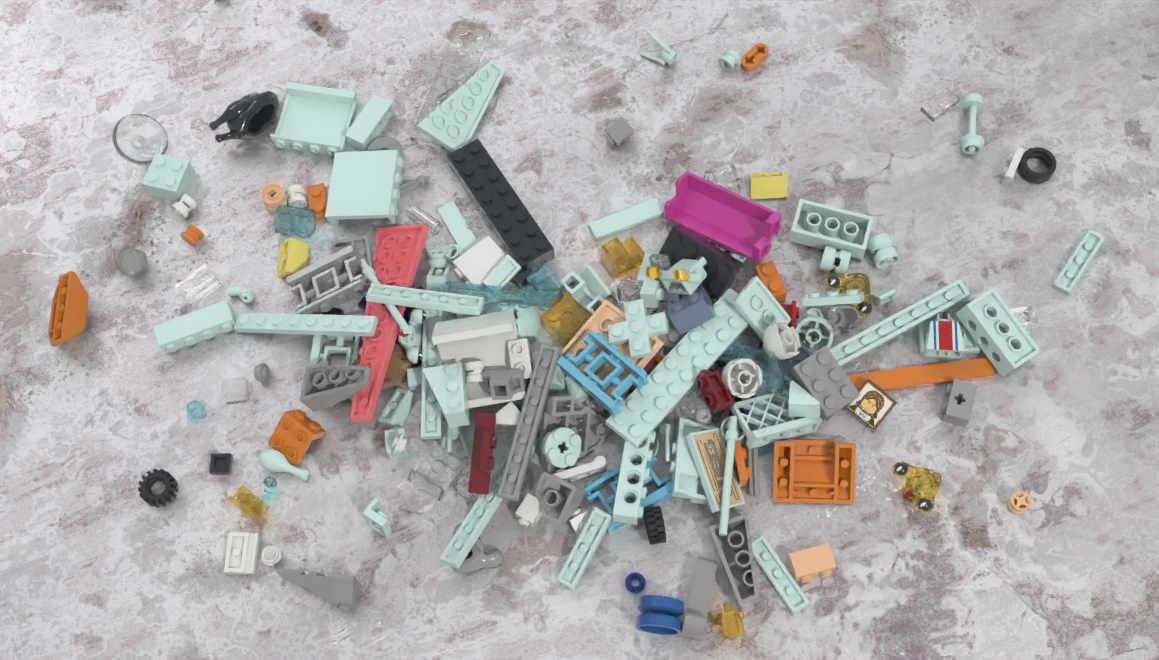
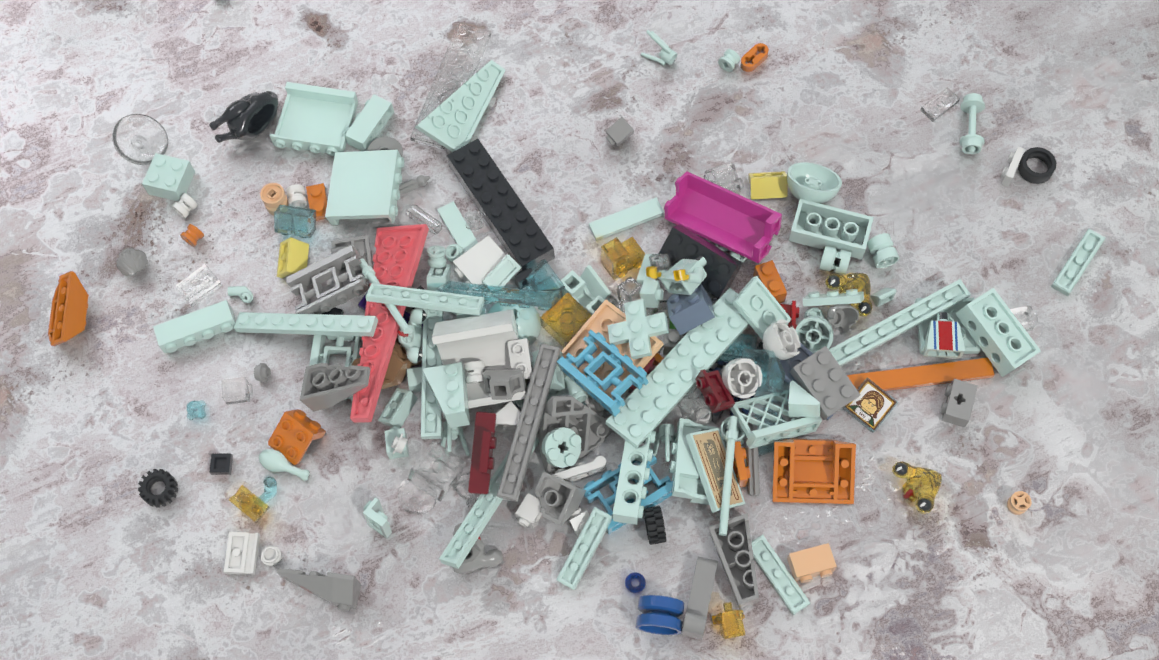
none -> light aqua piece [787,162,842,204]

